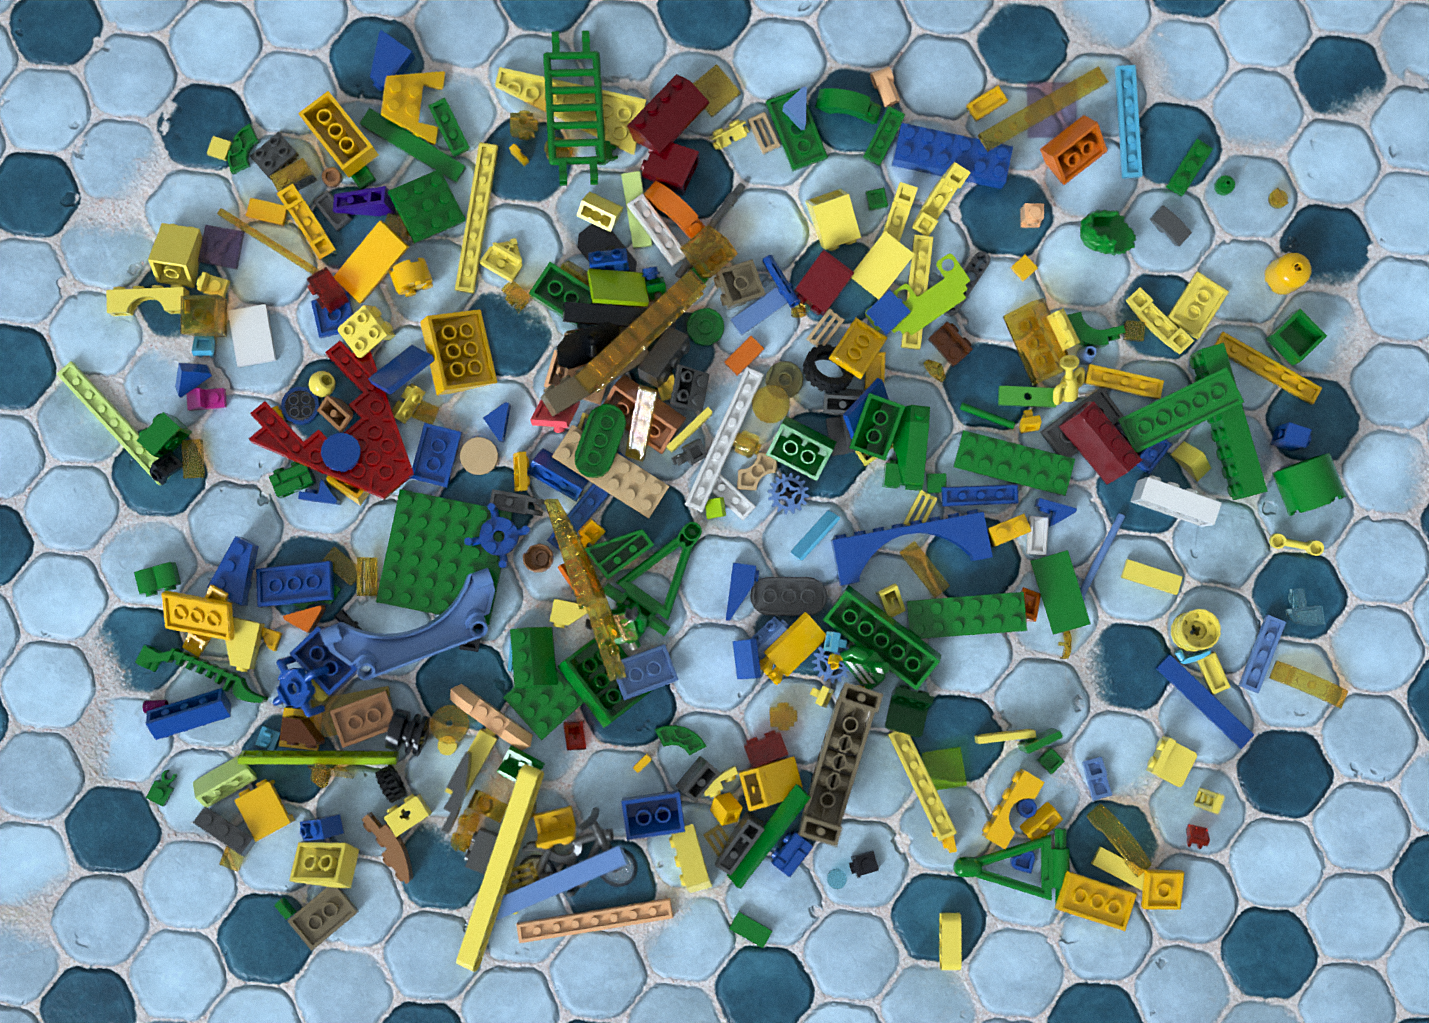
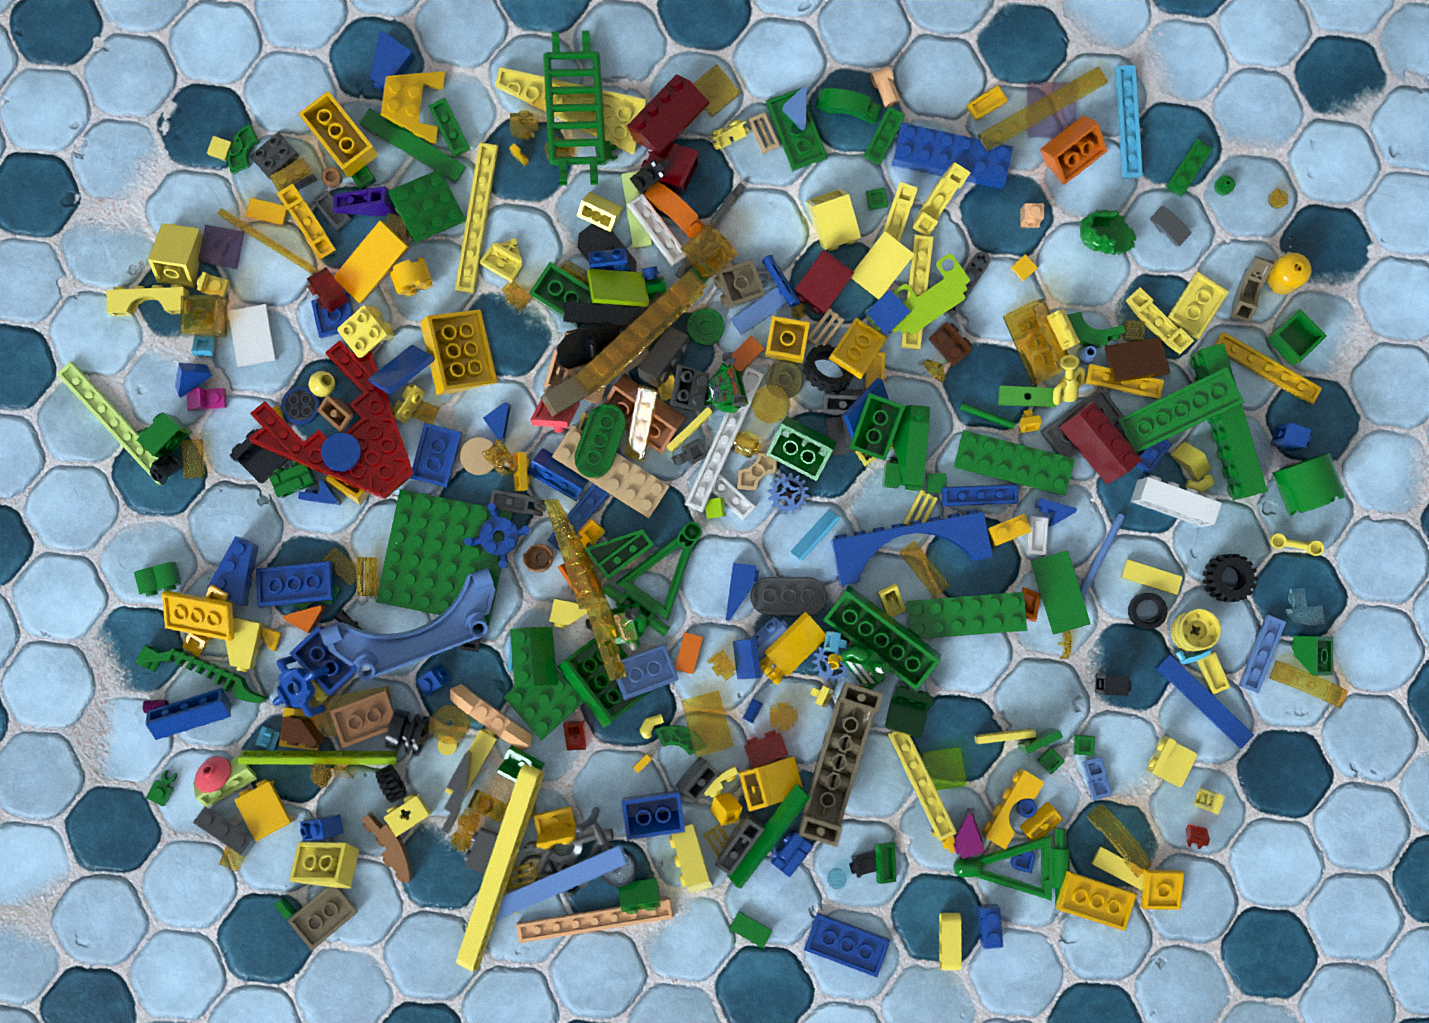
none -> coral dish [195,756,231,793]
none -> black bracket [229,429,288,484]
none -> blue bracket [416,664,452,696]
none -> clear yellow piece [482,439,518,476]
none -> green brick [618,878,661,914]
none -> black hinge [629,158,670,194]
none -> light yellow arm [640,714,664,739]
none -> orange tile [675,632,703,674]
none -> clear yellow tile [681,690,734,757]
none -> torso [704,352,749,414]
none -> clear yellow brick [707,650,736,681]
none -> blue piece [742,698,763,723]
none -> yellow brick [765,316,810,364]
none -> blue tile [804,912,890,977]
none -> green tile [875,842,896,884]
none -> magenta slope [953,807,985,859]
none -> blue brick [977,904,1003,949]
none -> green tile [1073,735,1095,756]
none -> black brick [1095,674,1132,696]
none -> reddish brown tile [1104,338,1170,383]
none -> black tyre [1128,593,1167,629]
none -> light yellow arm [1185,474,1214,492]
none -> black tyre [1202,554,1258,602]
none -> dark tan arch [1231,255,1274,323]
none -> green slope [1292,636,1333,676]

